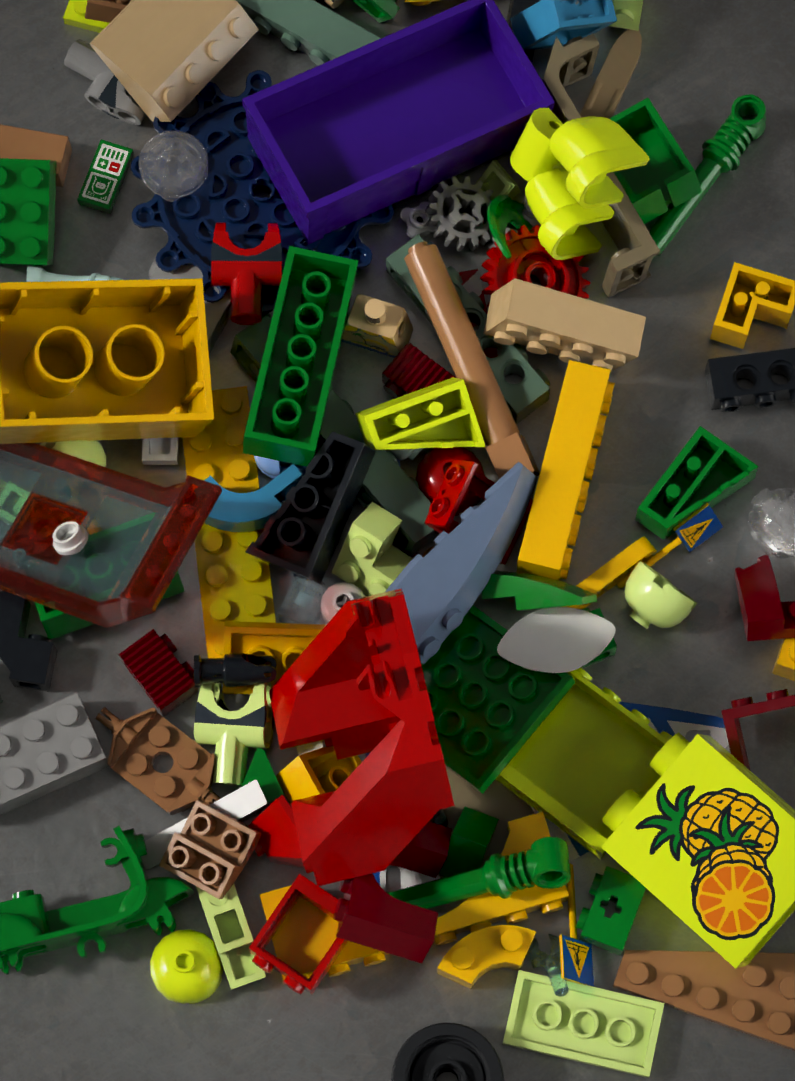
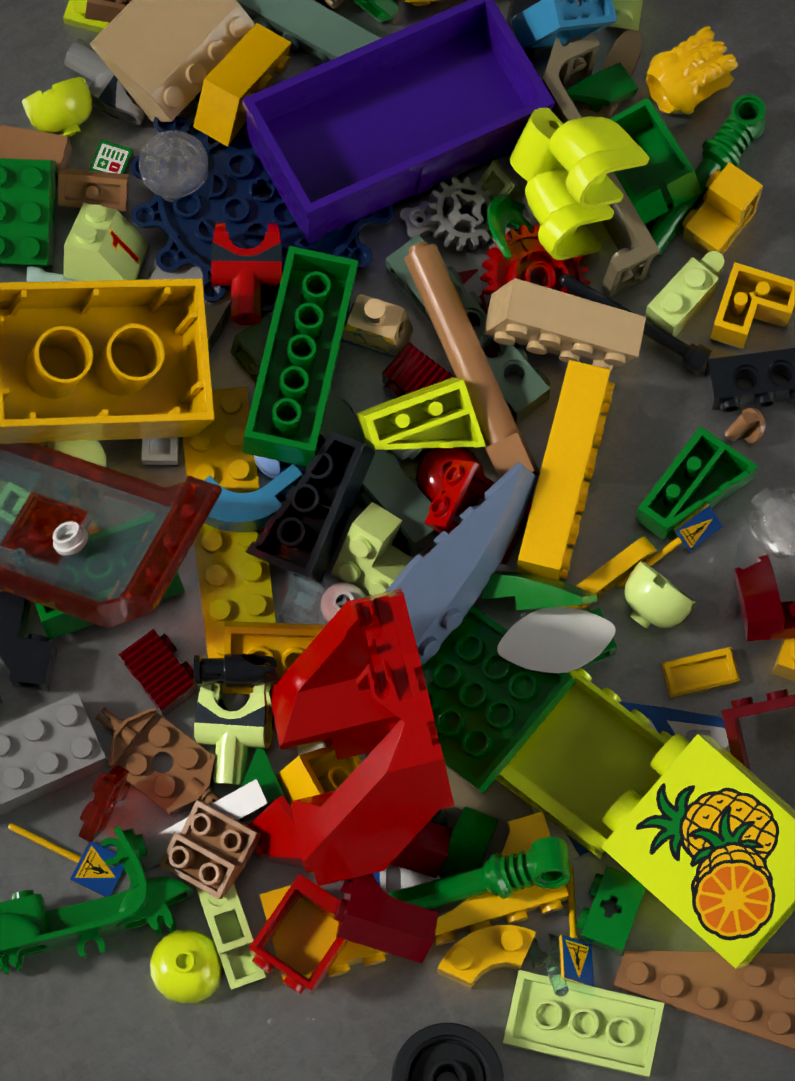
none -> piece [8,823,124,897]
none -> neon yellow cylinder [22,77,92,137]
none -> medium nougat plate [58,168,129,212]
none -> yellowish green slope [63,203,149,281]
none -> clear red plate [78,764,131,843]
none -> yellow wedge [193,23,292,147]
none -> black piece [559,274,712,375]
none -> green slope [566,62,639,113]
none -> yellowish green brick [645,251,725,337]
none -> yellow piece [646,26,738,115]
none -> yellow tile [660,647,740,700]
none -> yellow brick [682,162,763,256]
none -> medium nougat plate [725,408,766,443]

